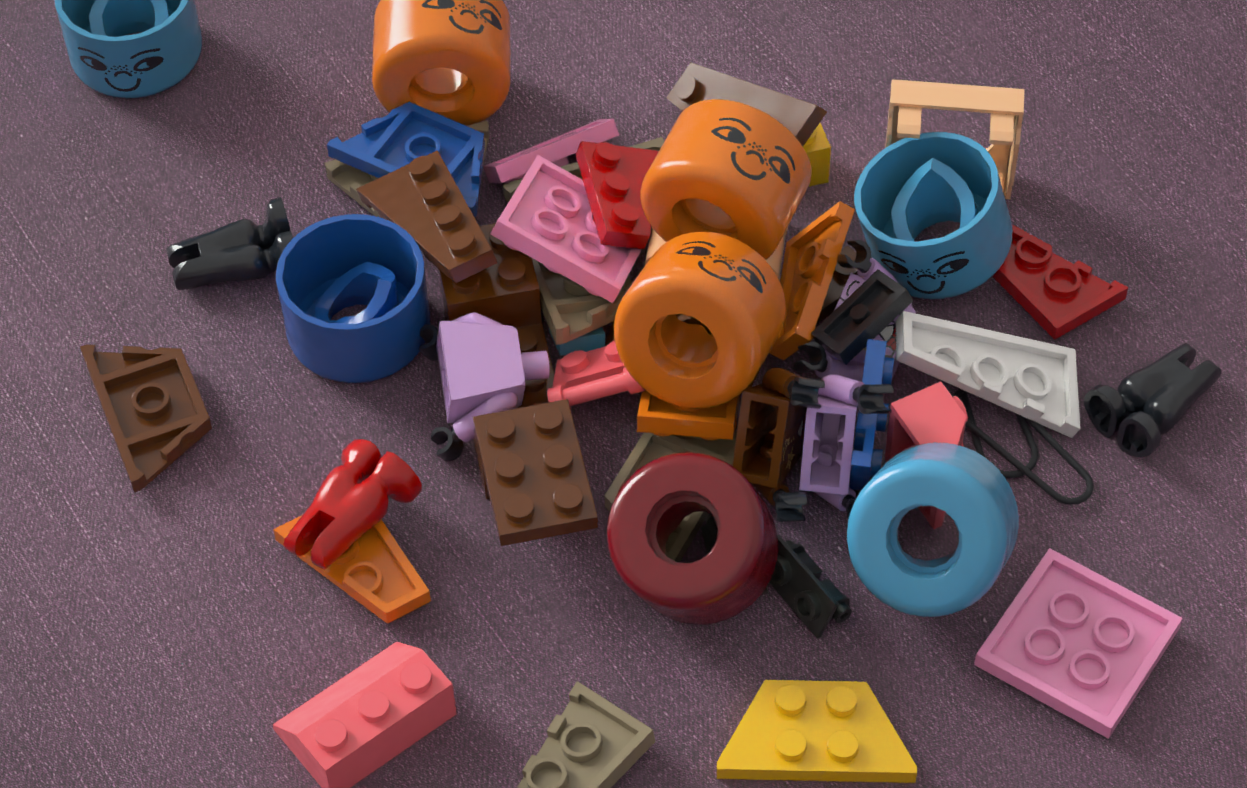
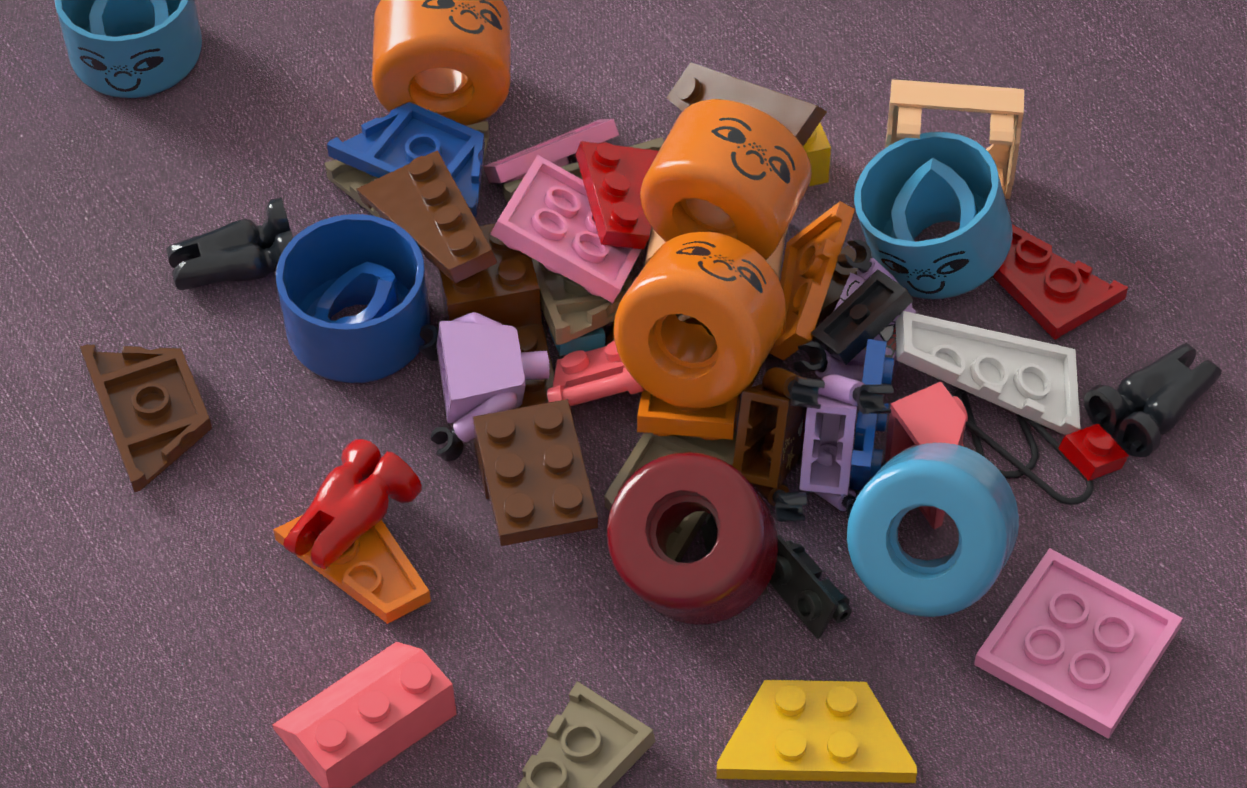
none -> red plate [1058,424,1129,481]

